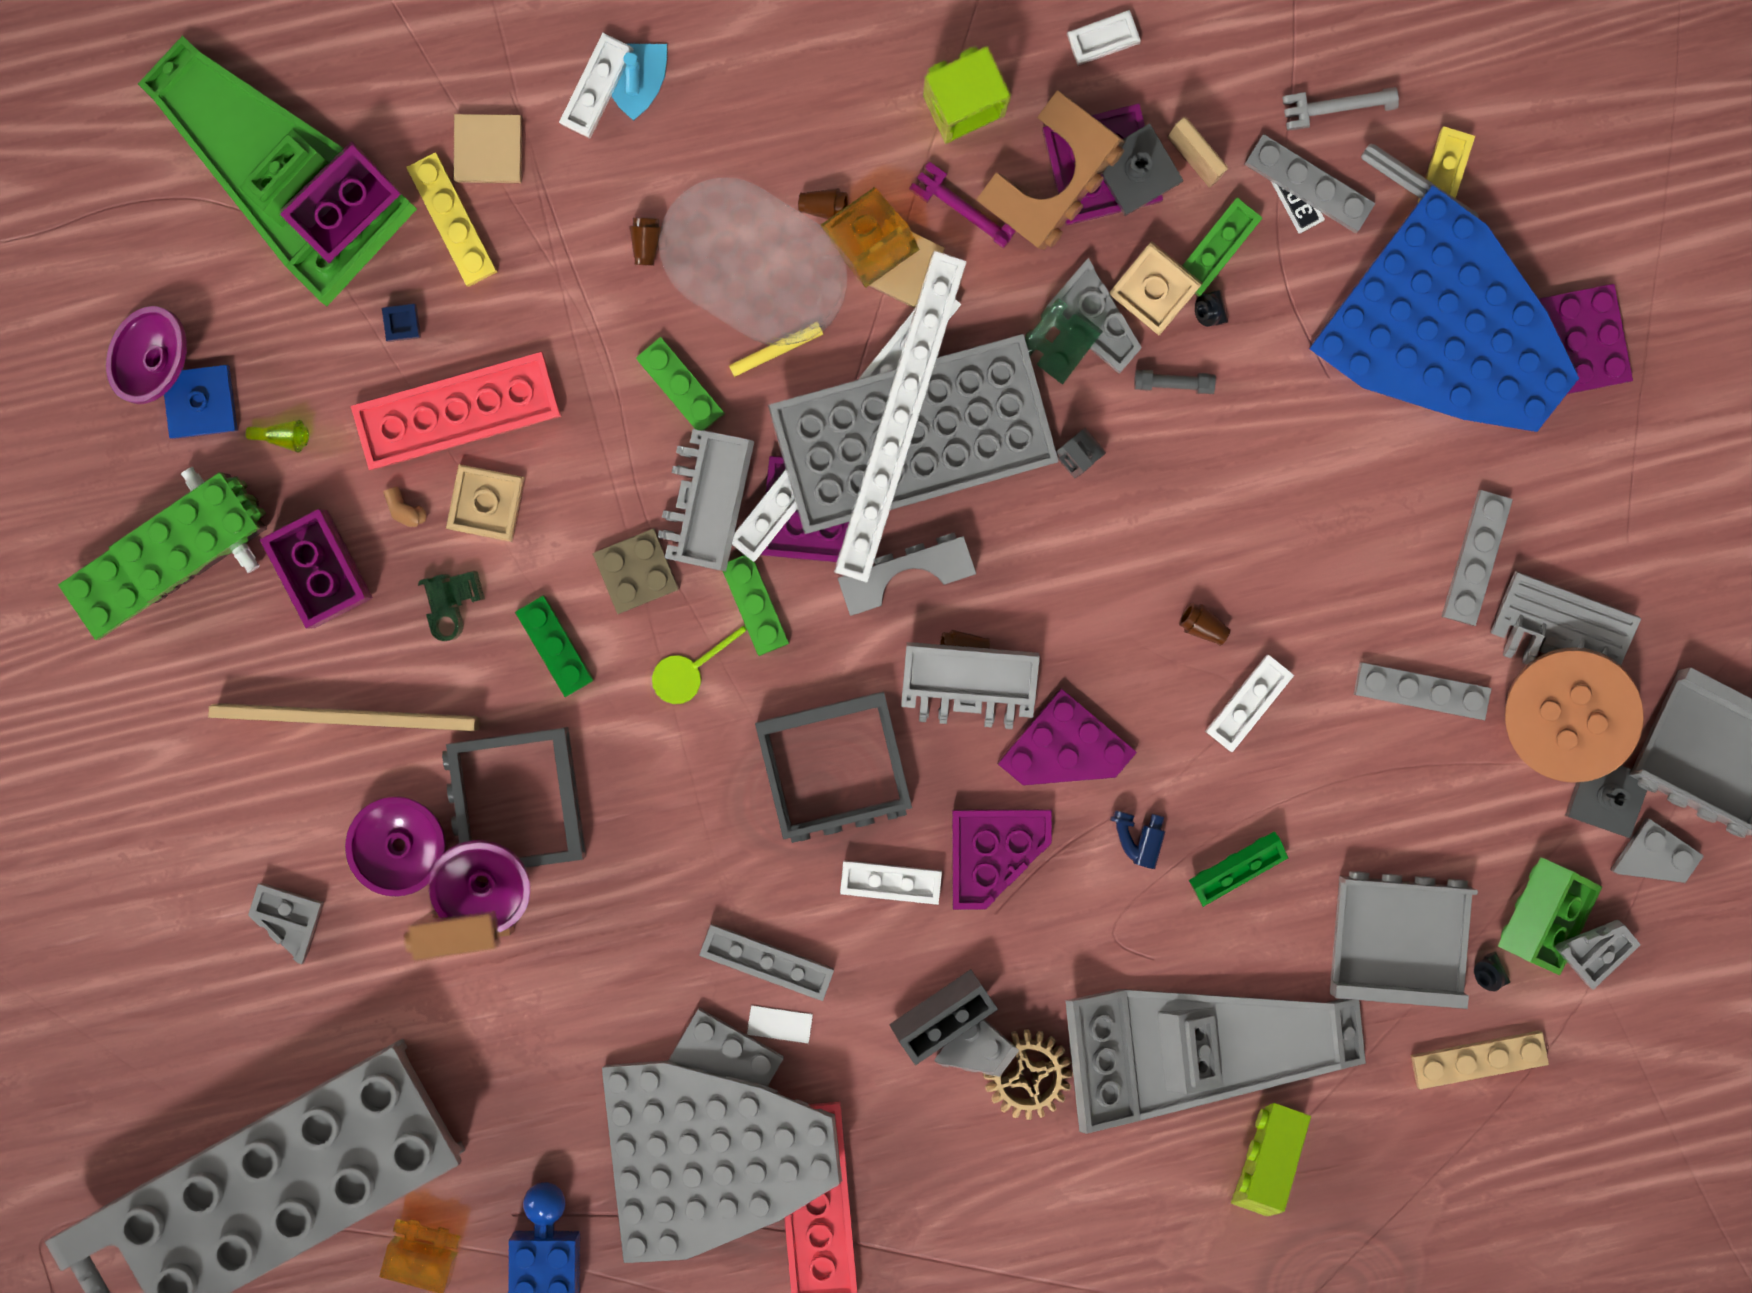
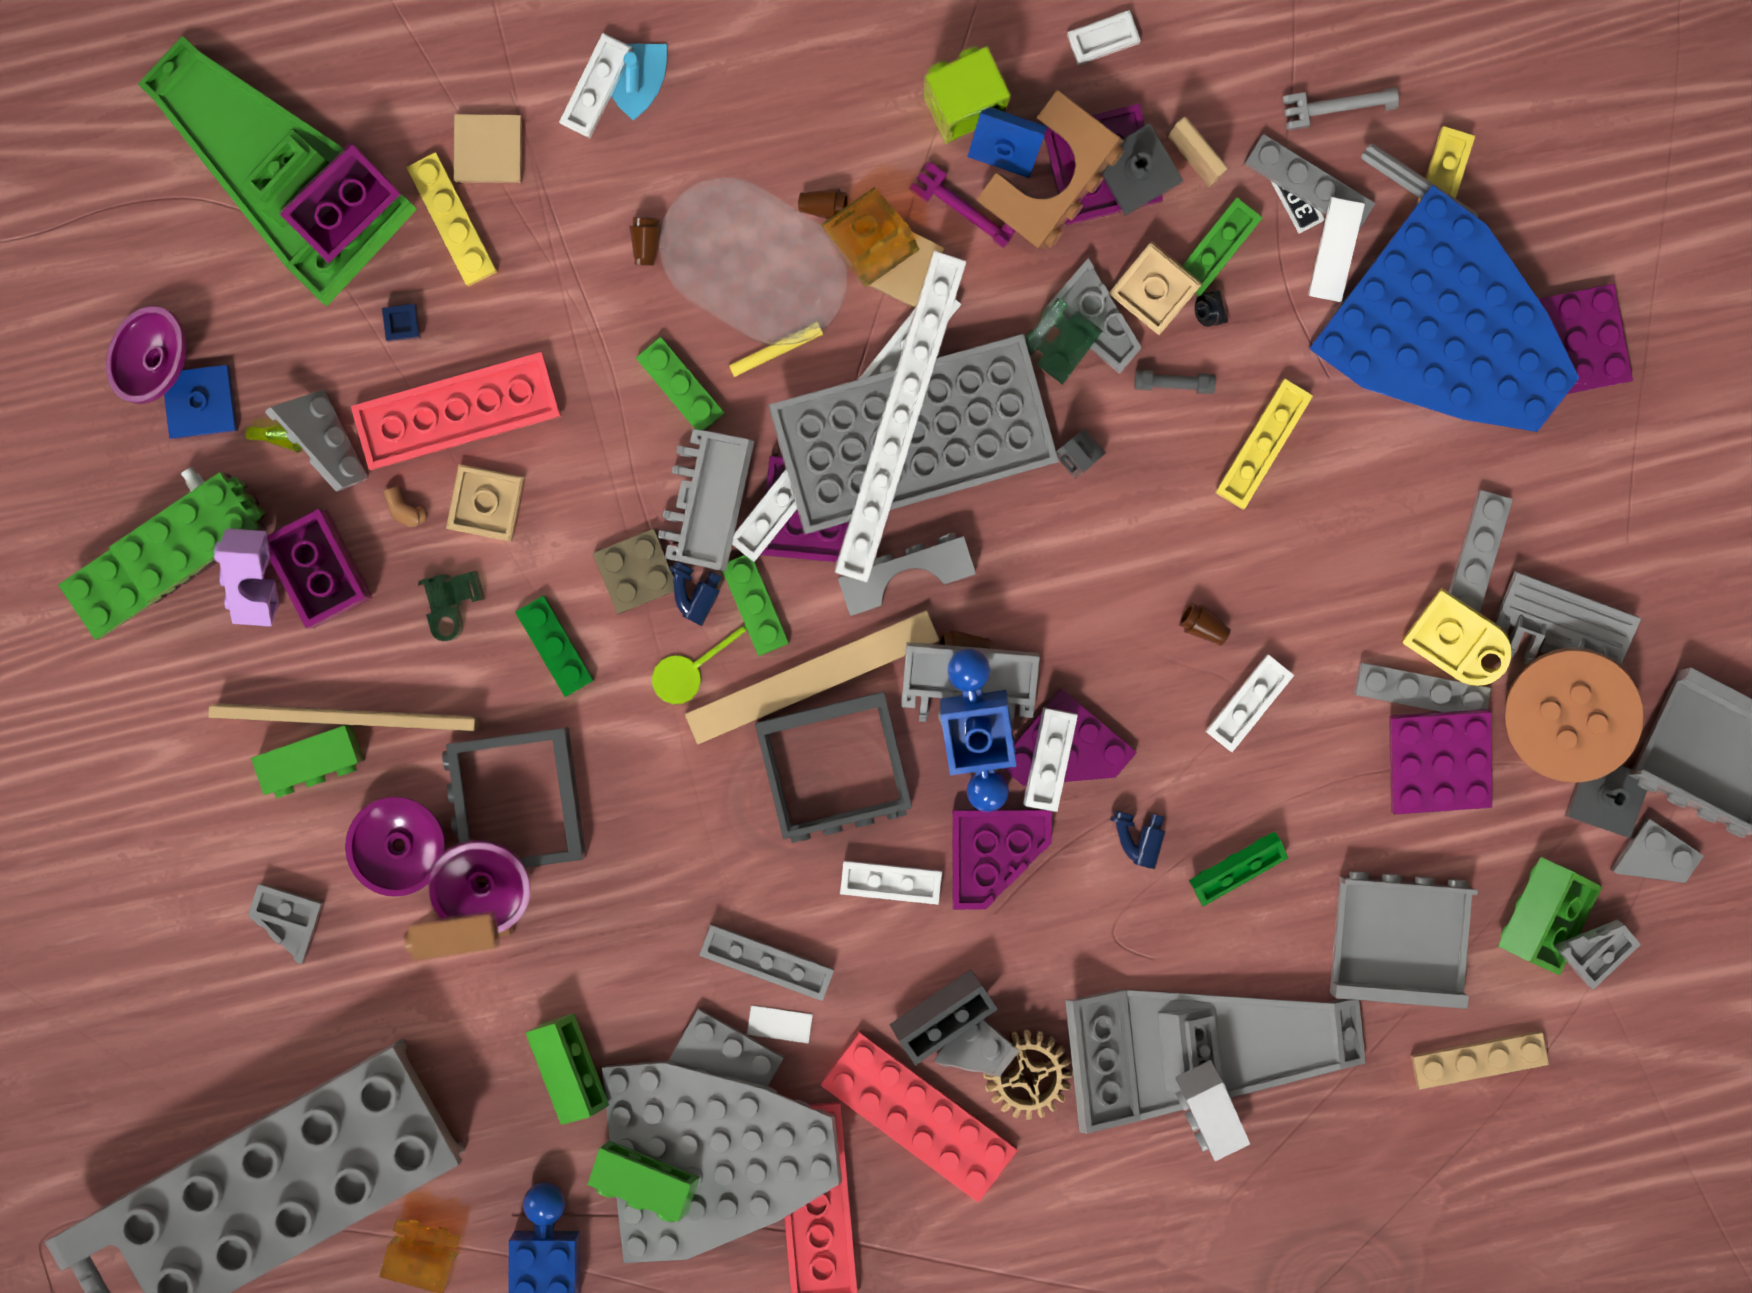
lime wedge [1231,1103,1311,1217] -> none
black plate [1474,952,1511,992] -> none
none -> lavender arch [214,528,279,627]
none -> bright green brick [251,725,364,798]
none -> light grey wing [265,389,368,492]
none -> bright green brick [525,1013,609,1125]
none -> bright green brick [587,1141,700,1222]
none -> dark blue plant [669,561,722,626]
none -> tan tile [684,611,940,745]
none -> coral plate [820,1031,1018,1203]
none -> blue brick [940,649,1016,812]
none -> blue plate [967,107,1047,178]
none -> white plate [1023,707,1078,812]
none -> brick [1175,1060,1250,1161]
none -> light yellow plate [1215,379,1313,510]
none -> white tile [1308,197,1365,302]
none -> magenta plate [1389,709,1493,815]
none -> light yellow tile [1402,587,1511,686]

